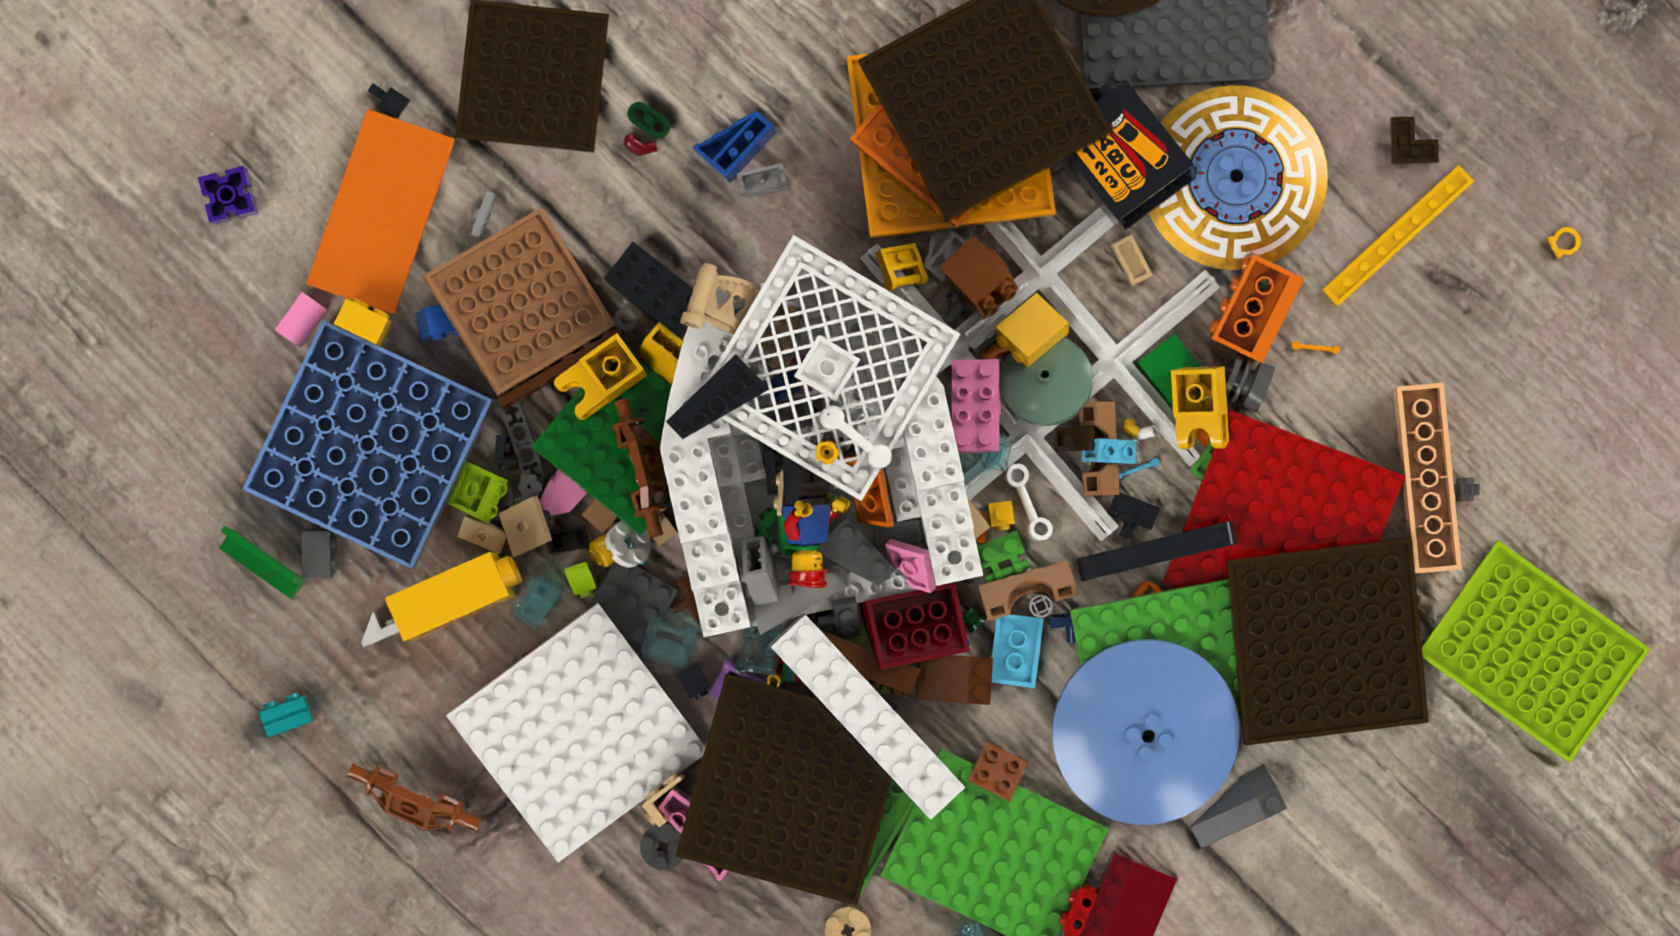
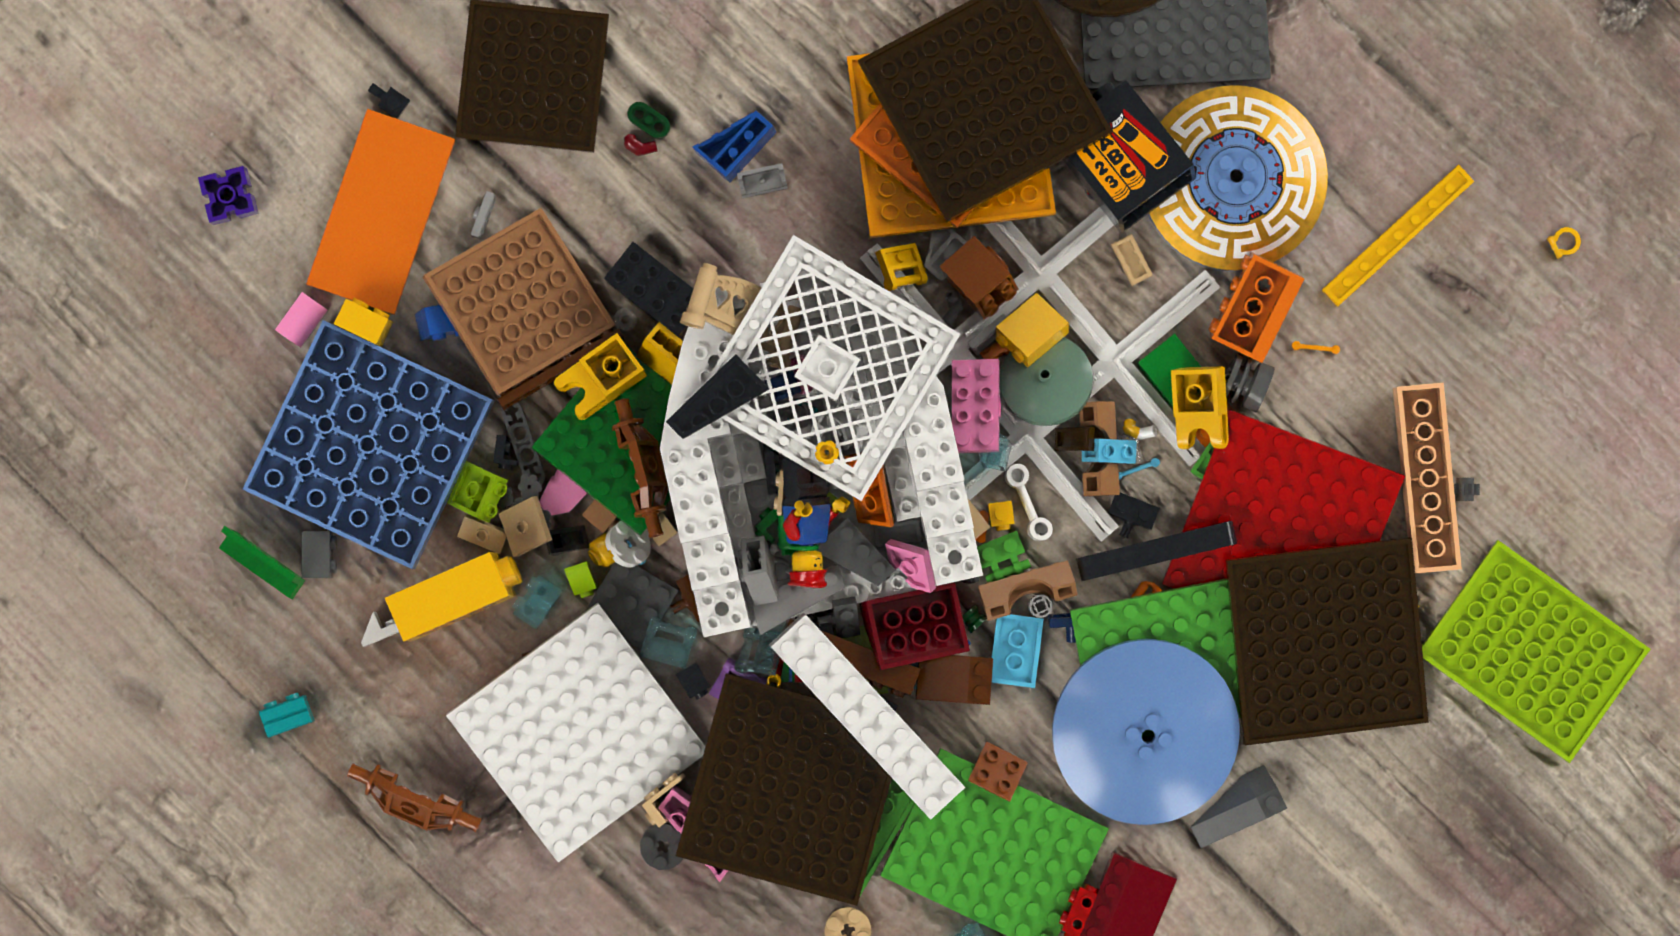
white piece [819,406,892,469] -> none
dark brown plate [1390,117,1439,164] -> none

